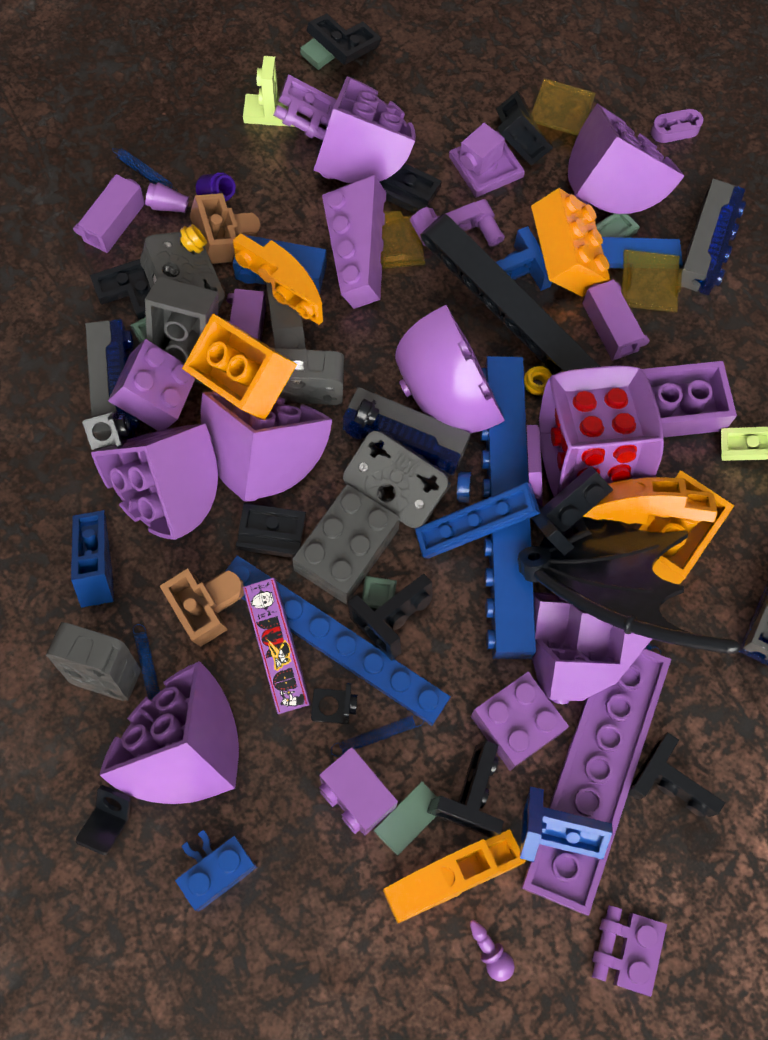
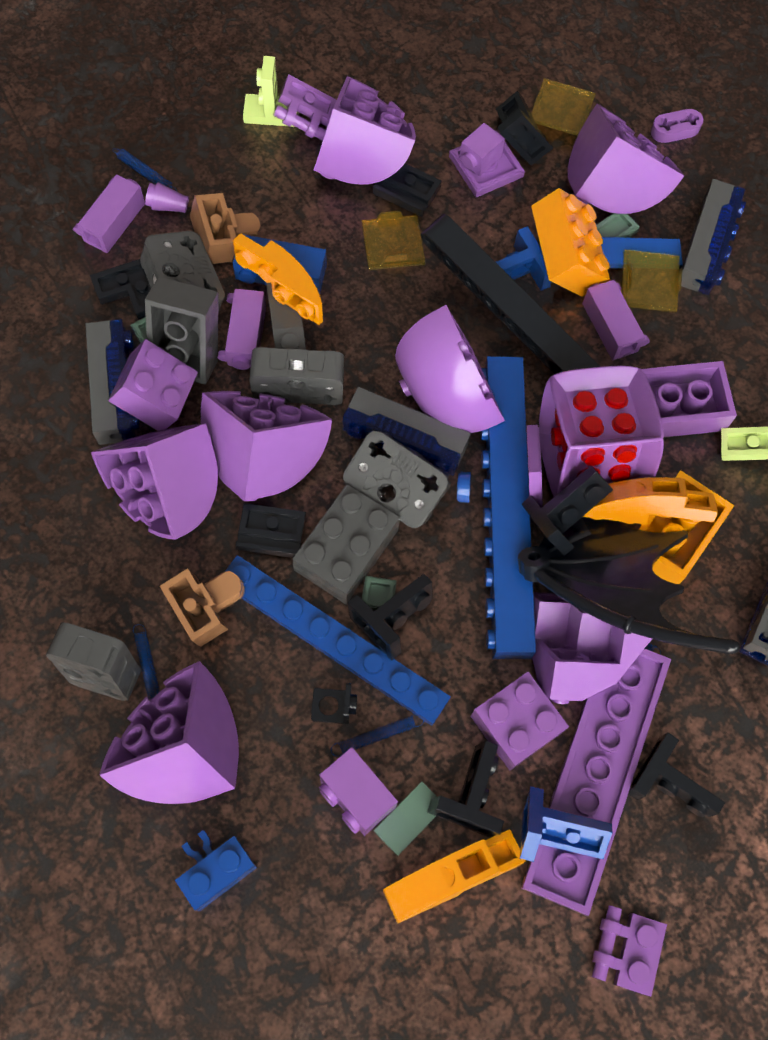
blue slope [71,510,114,608] -> none
black bracket [76,785,131,856] -> none
bracket [82,411,129,450] -> none
yellow plate [180,224,207,254] -> none
light orange brick [182,314,297,420] -> none
dark purple brick [196,172,236,202] -> none
tile [243,578,311,714] -> none
sand green tile [300,38,335,70] -> none
black plate [306,13,382,65] -> none
medium lavender wedge [322,175,386,309] -> none
black plate [353,399,379,428] -> none
medium lavender beam [410,199,505,247] -> none
blue tile [415,482,540,559] -> none
medium lavender bar [470,920,515,982] -> none
yellow plate [524,366,552,396] -> none

